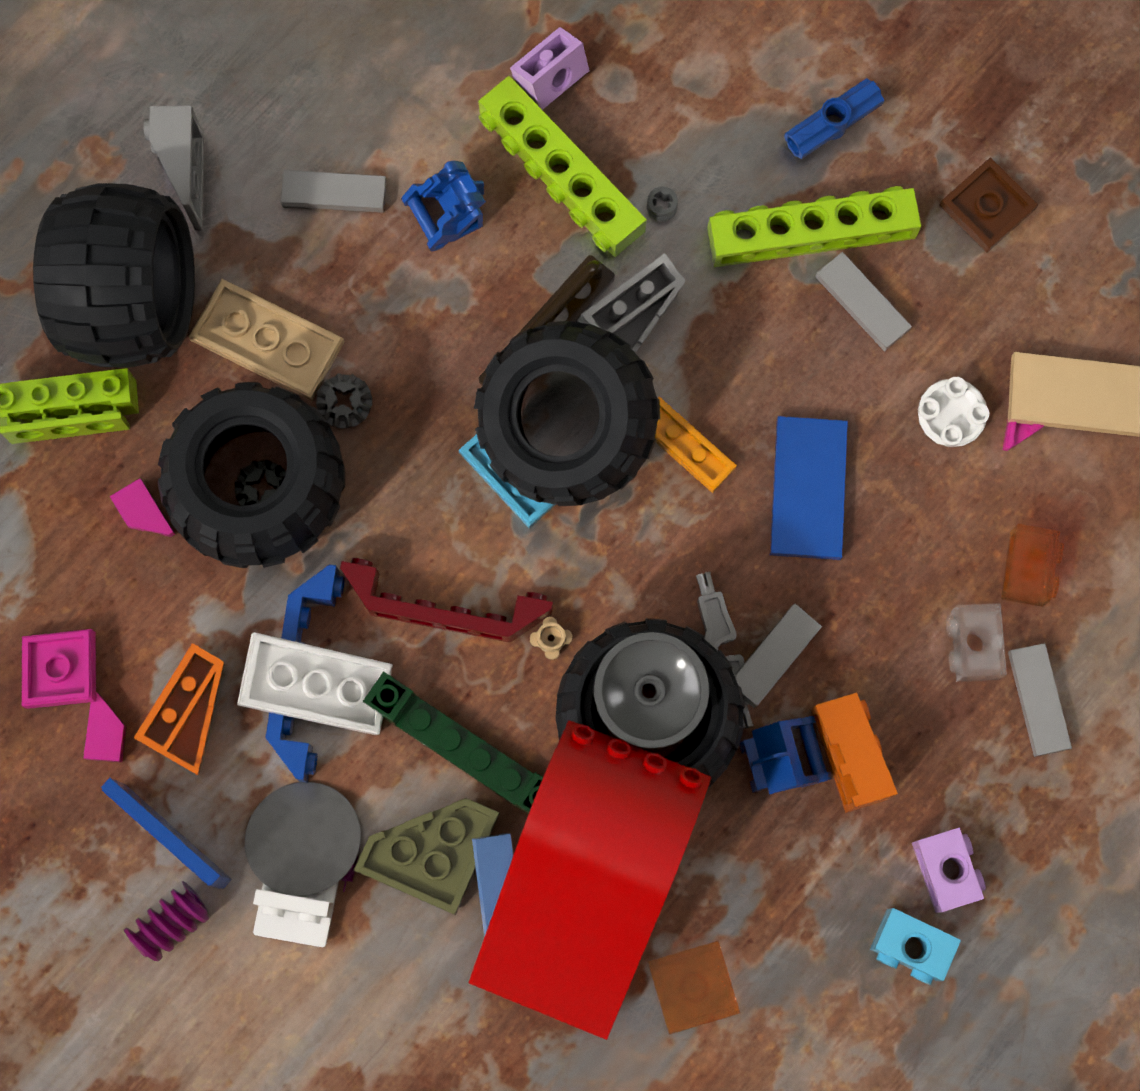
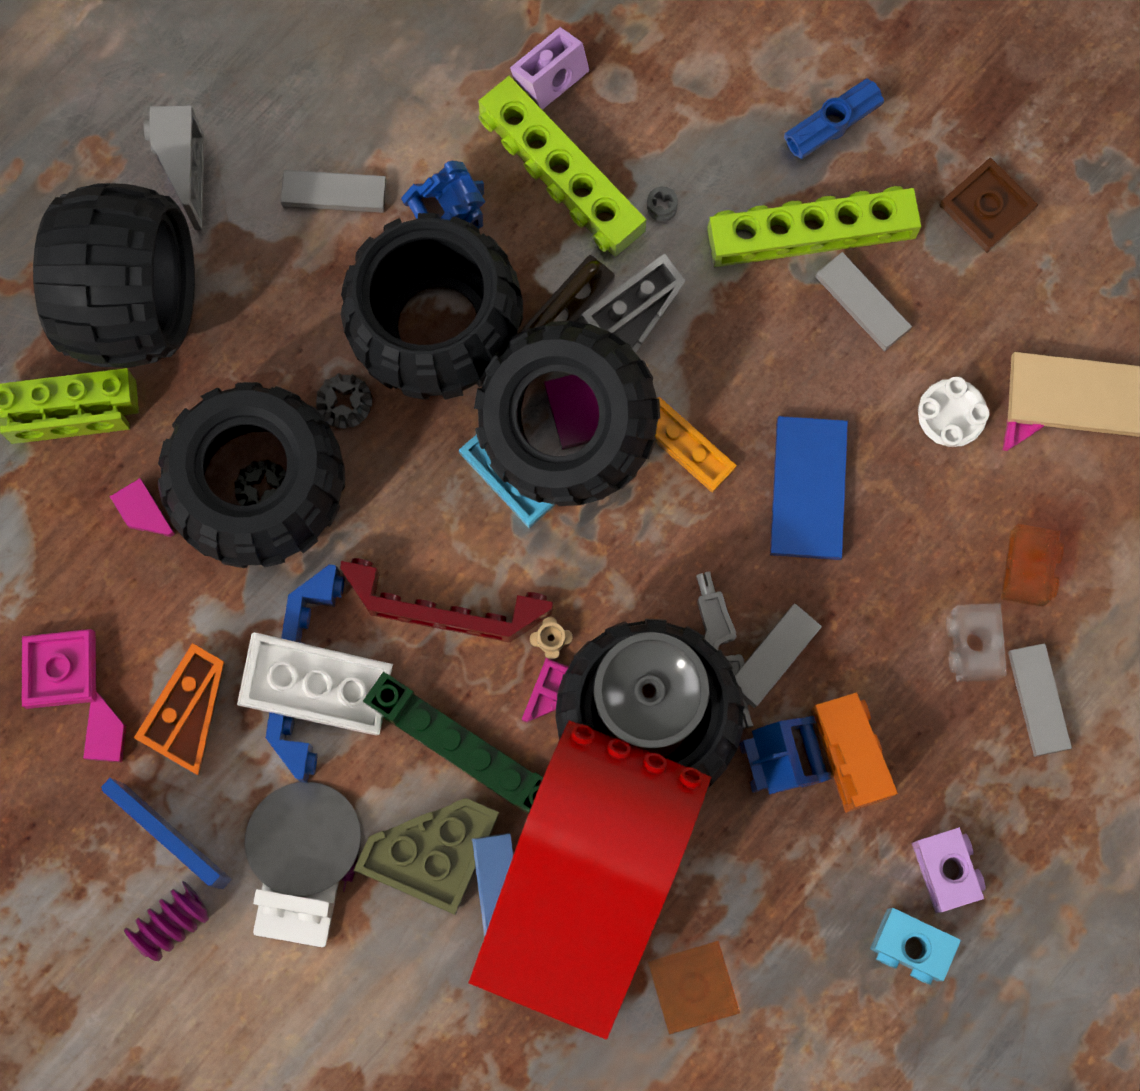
tan tile [189,279,345,401] -> none
none -> black tyre [340,213,523,400]
none -> dark pink tile [522,658,568,723]
none -> dark pink tile [544,374,599,450]

